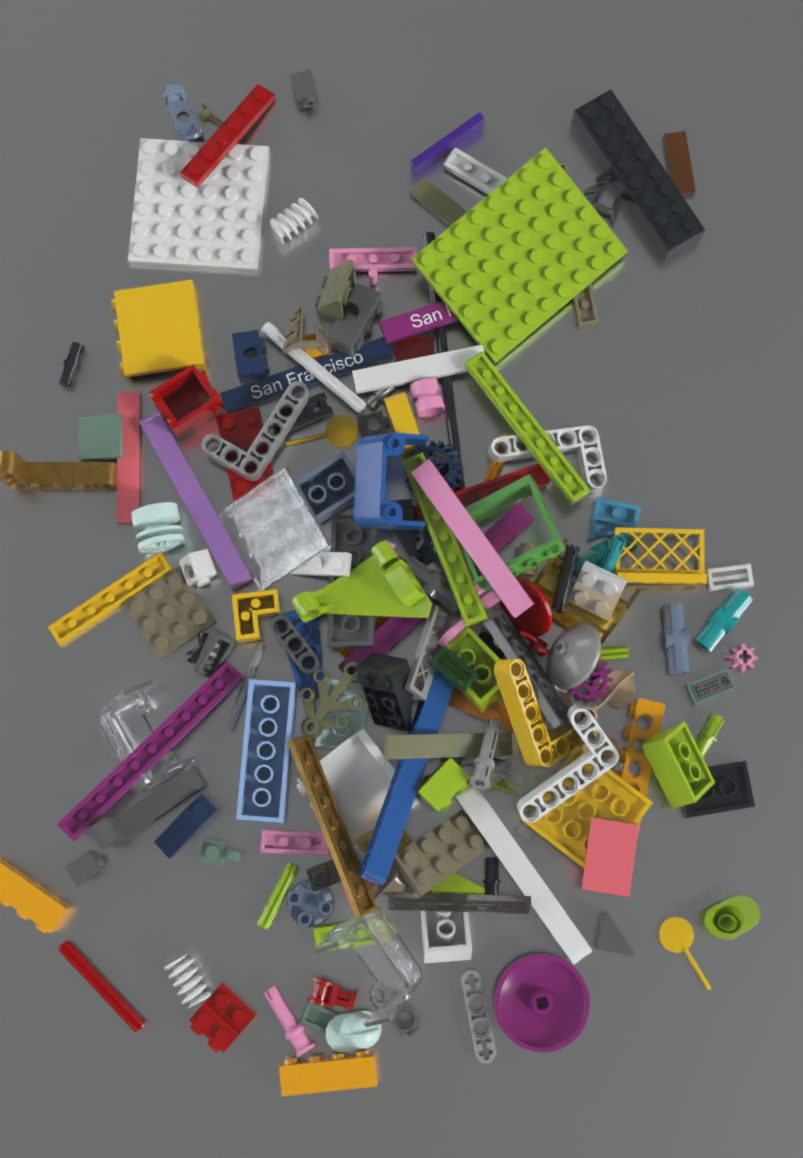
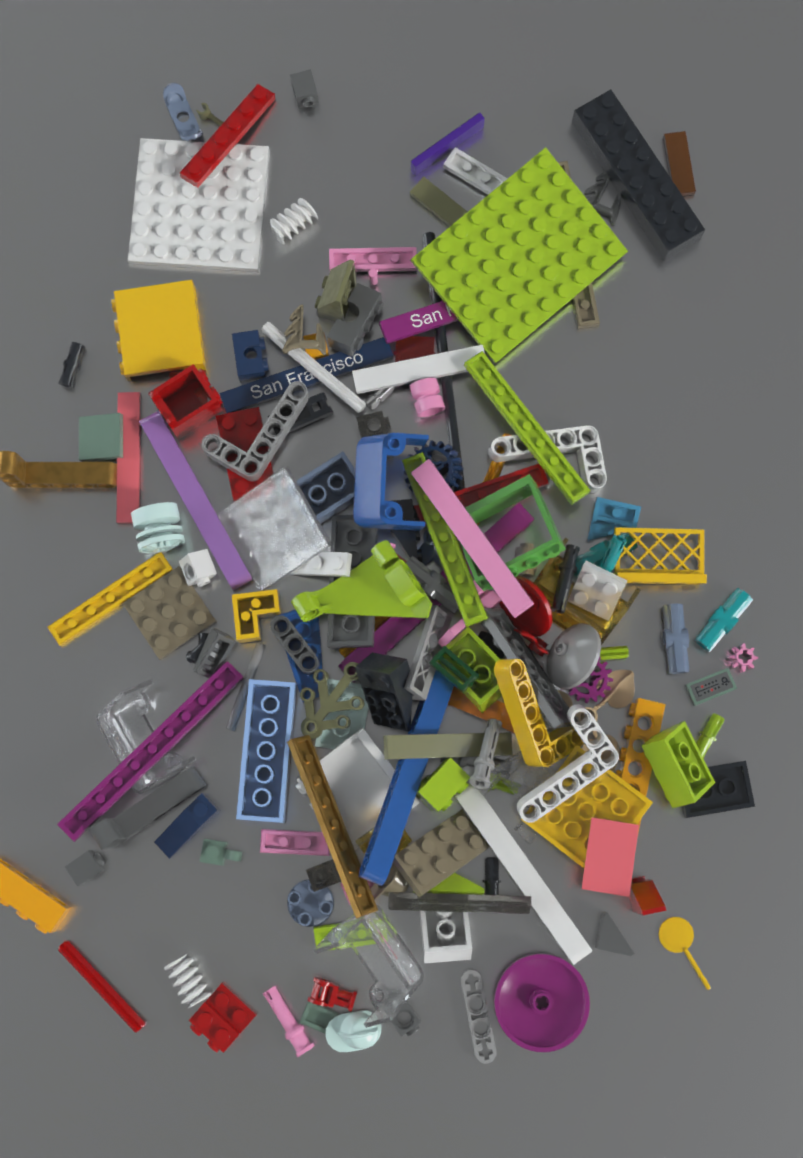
lime axle [257,863,298,929] -> none
light orange brick [279,1050,378,1096] -> none
yellow piece [285,415,359,448] -> none
yellow beam [383,391,422,458] -> none
lime piece [704,895,761,940] -> none
white tile [705,563,754,592] -> none
none -> red slope [629,876,667,916]

